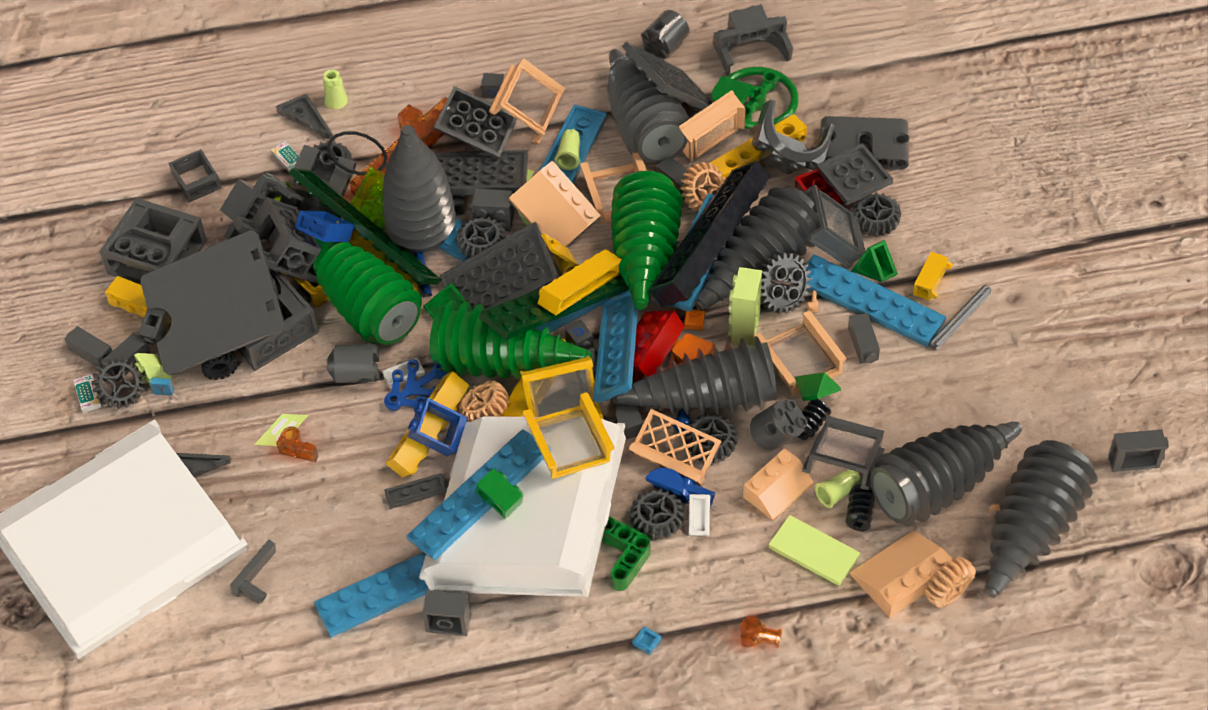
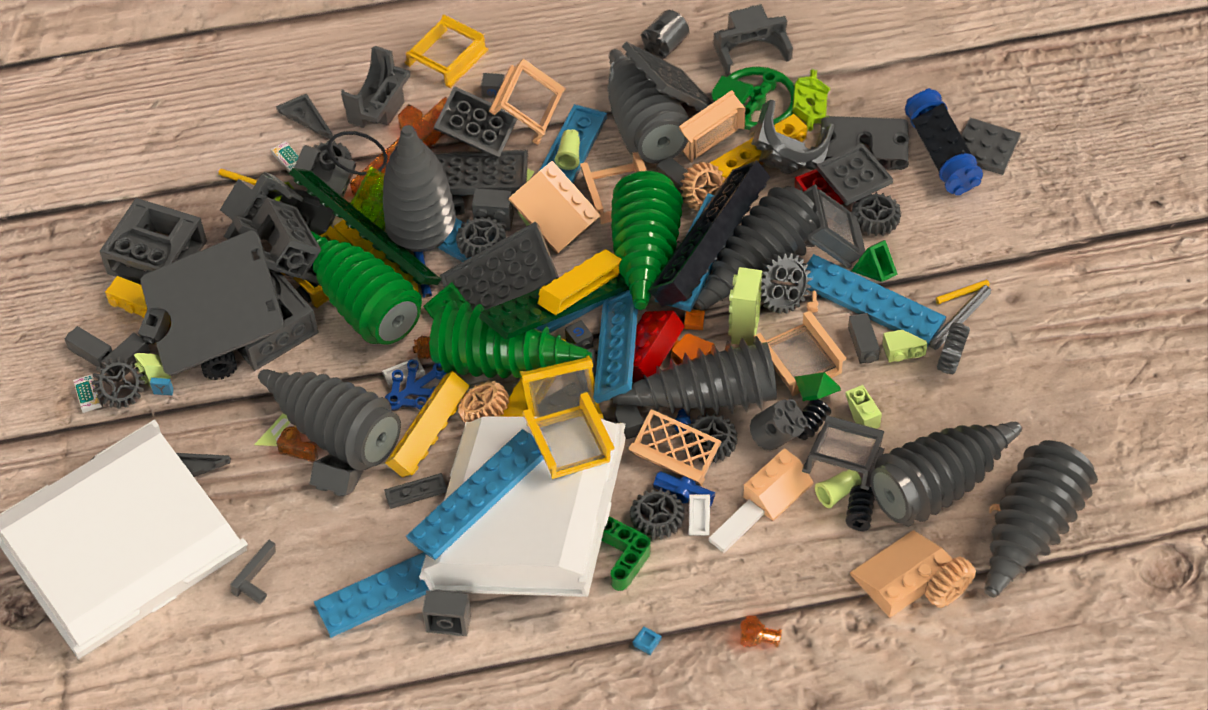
dark grey window [168,149,222,203] -> none
blue window [295,211,354,242] -> none
yellowish green plant [323,69,348,109] -> none
dark grey cylinder [327,344,380,383] -> none
blue window [407,398,468,456] -> none
green brick [475,468,523,519] -> none
yellow door [541,233,579,274] -> none
blue tile [646,468,684,496] -> none
yellowish green tile [768,515,860,586] -> none
yellow brick [913,252,953,301] -> none
dark grey window [1108,429,1169,472] -> none
none -> yellow bar [218,168,257,185]
none -> dark grey cone [258,369,401,471]
none -> dark grey slope [309,455,364,496]
none -> dark grey piece [341,46,411,128]
none -> yellow piece [404,14,488,88]
none -> clear orange gear [413,335,431,359]
none -> white tile [709,500,764,553]
none -> lime plate [793,69,830,132]
none -> yellowish green slope [845,385,882,429]
none -> yellowish green slope [882,330,927,362]
none -> brick [905,88,983,196]
none -> yellow bar [936,279,990,304]
none -> dark grey gear [937,322,970,375]
none -> dark grey plate [962,118,1021,175]

